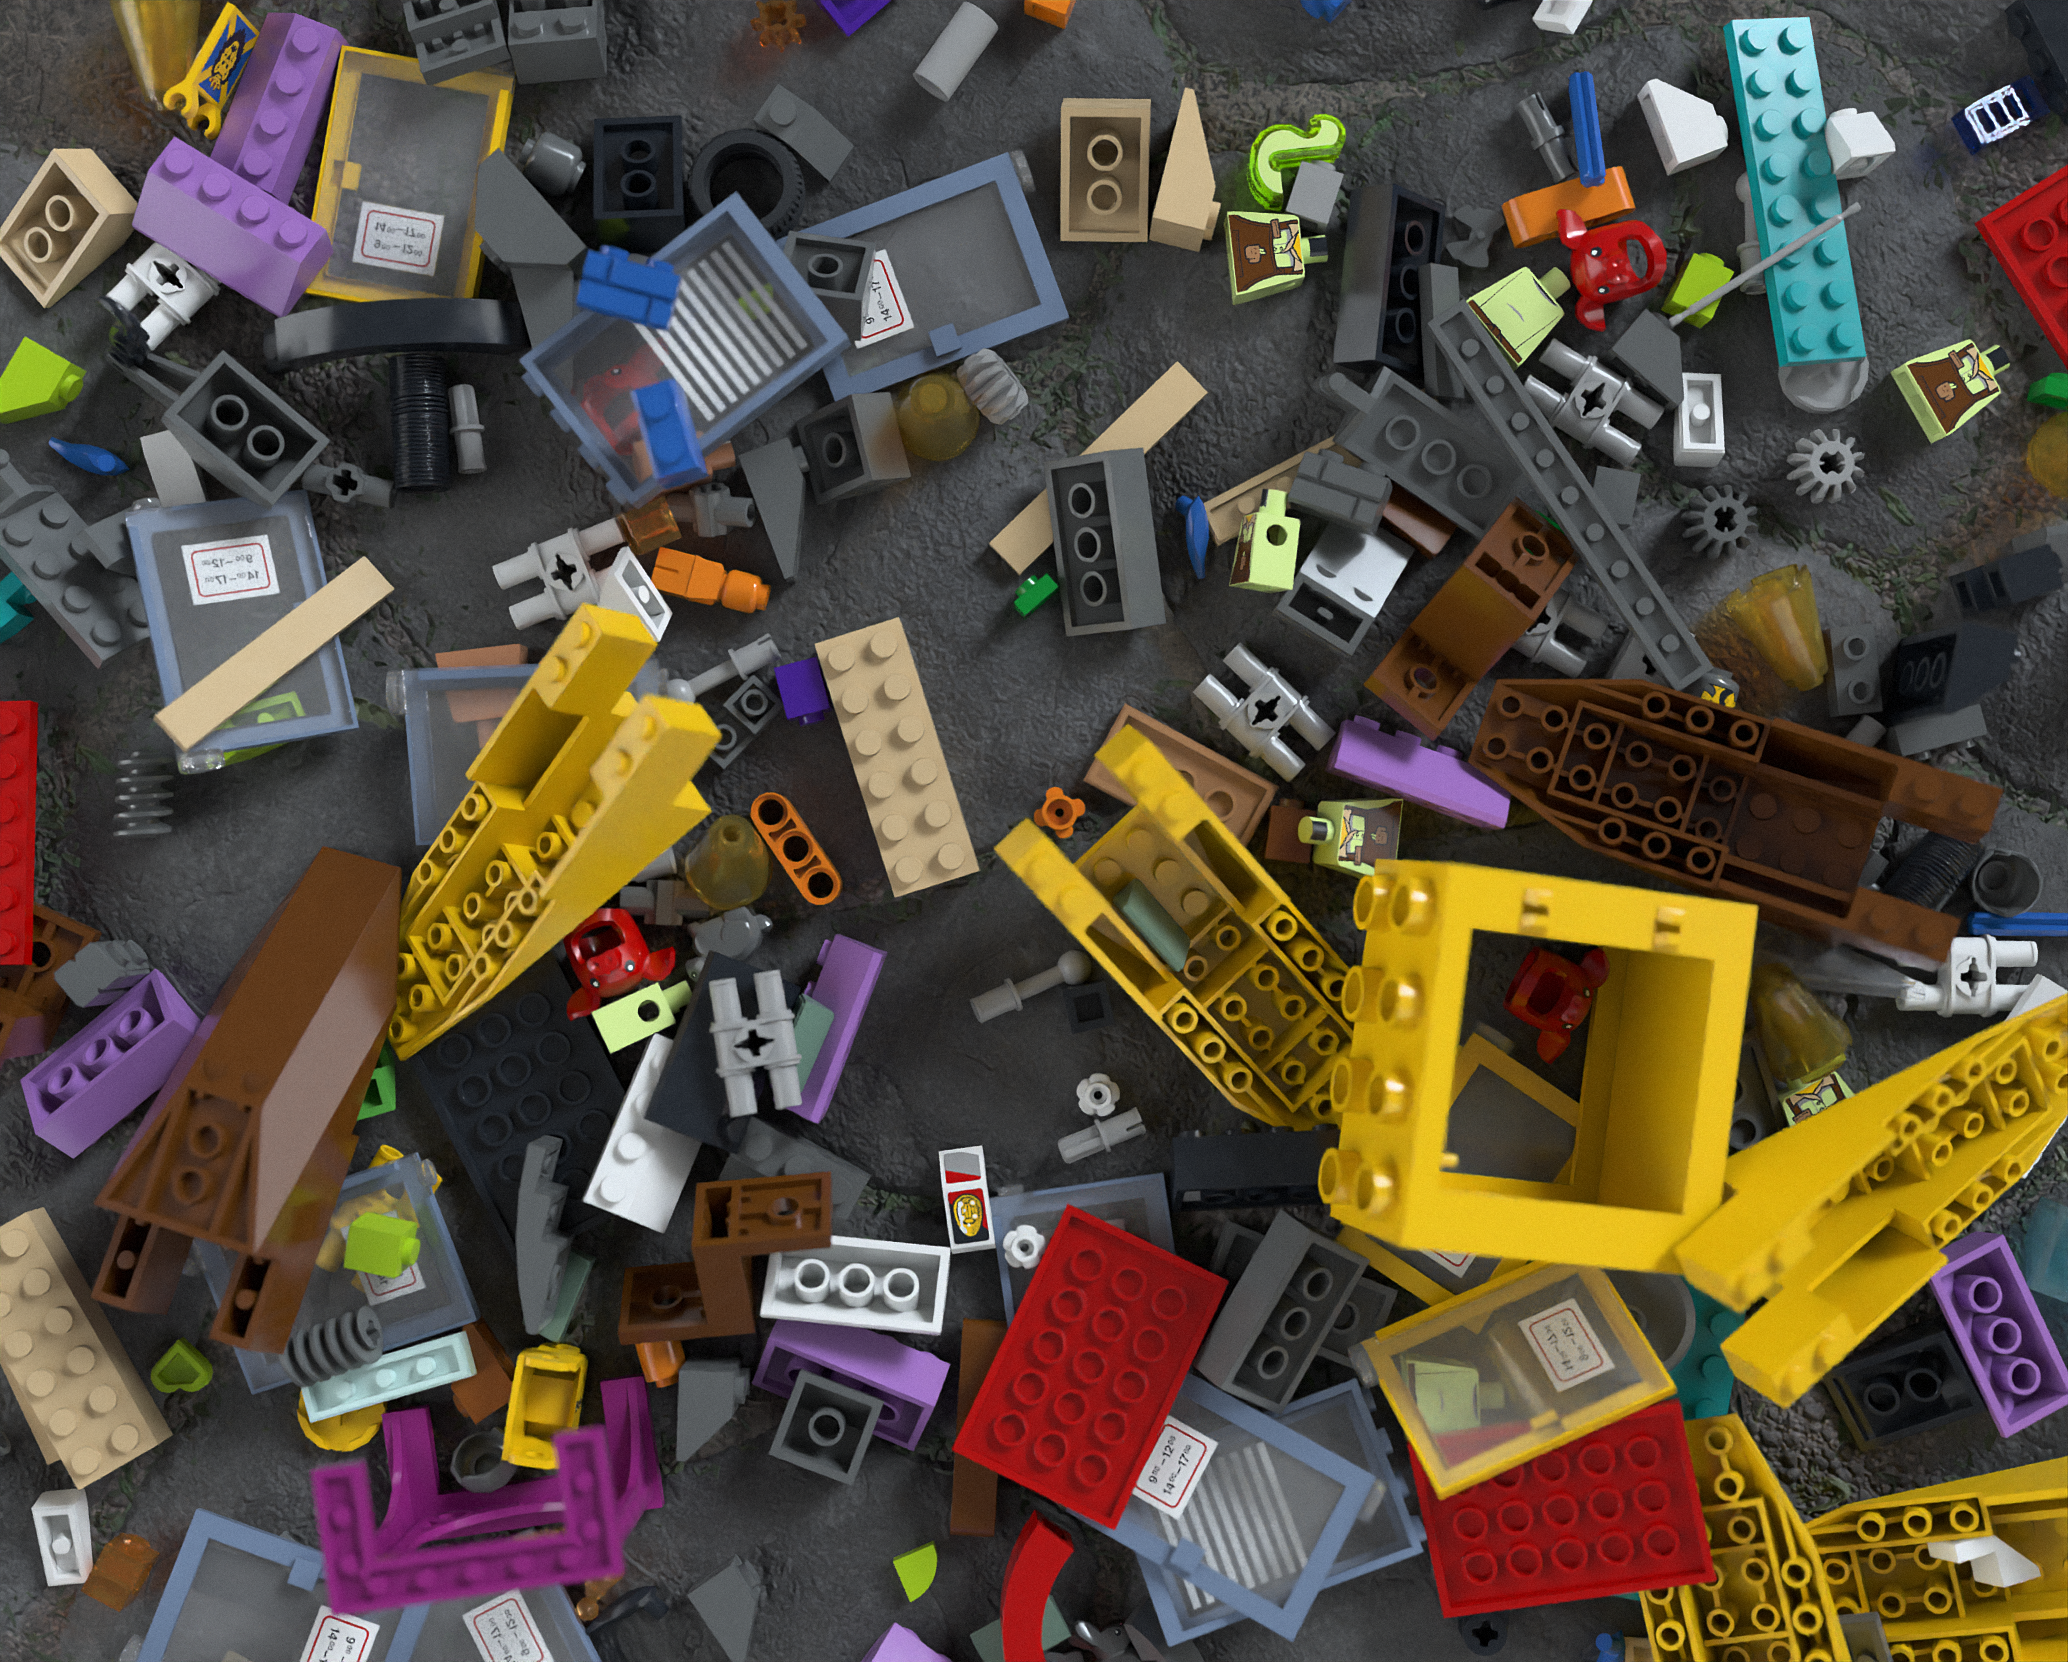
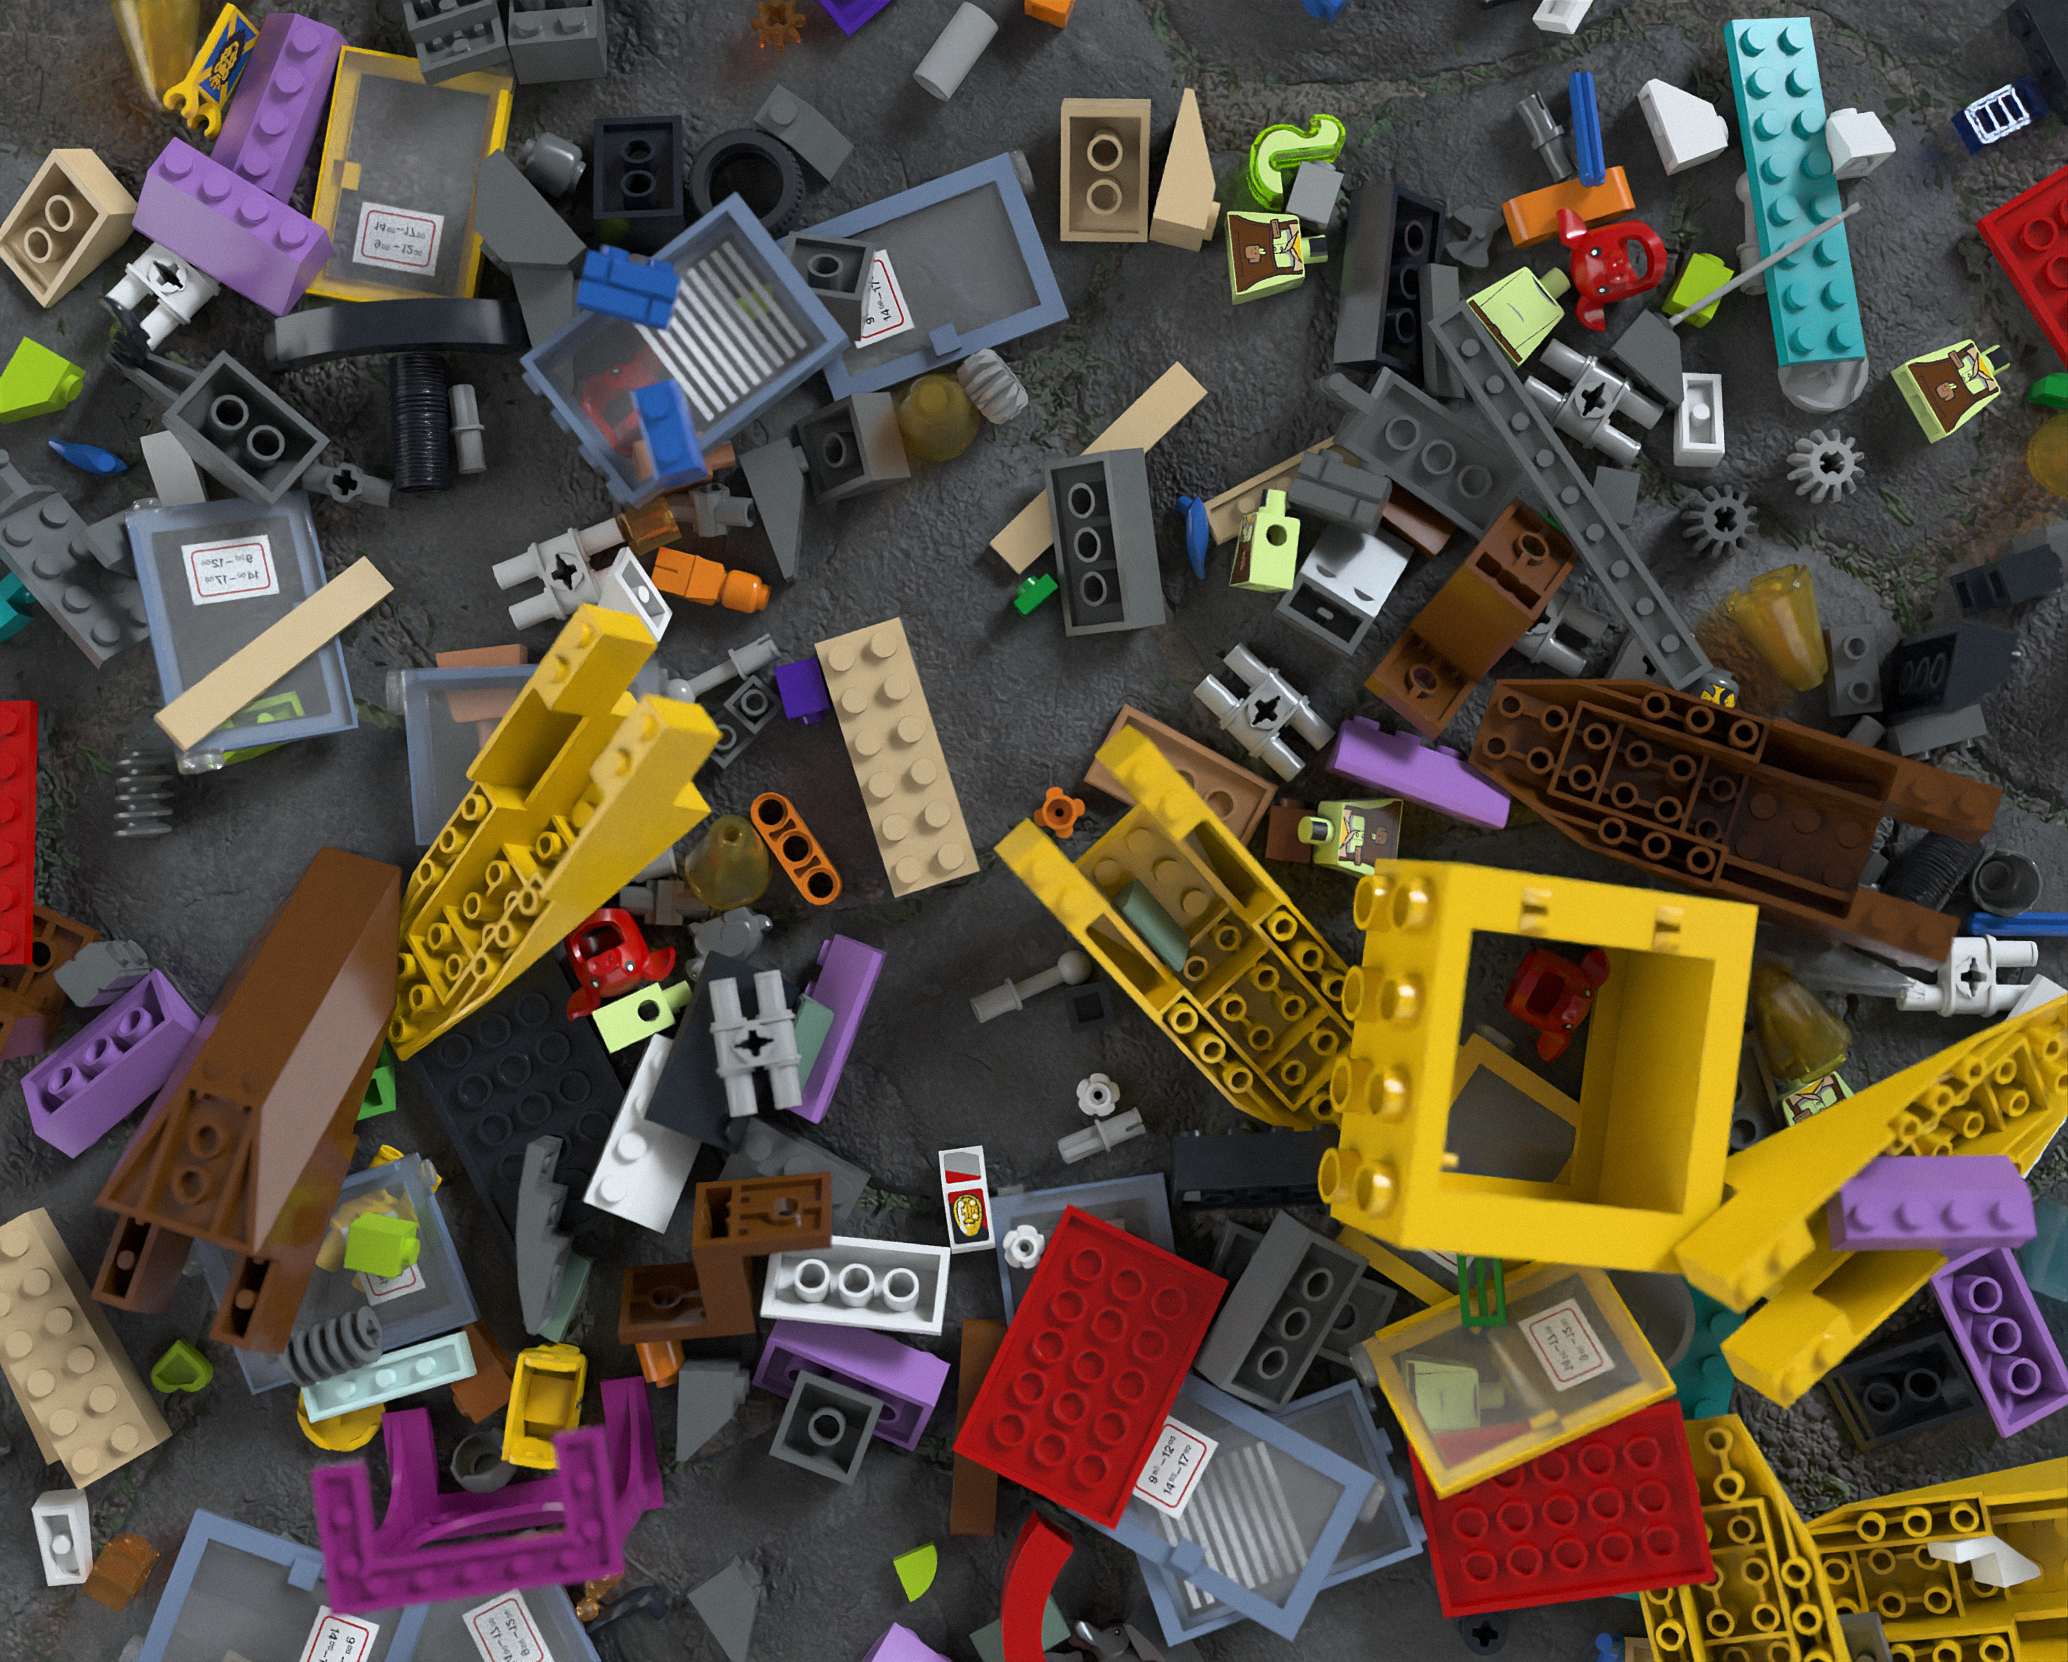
none -> green tile [1456,1253,1508,1329]
none -> medium lavender slope [1826,1155,2037,1250]

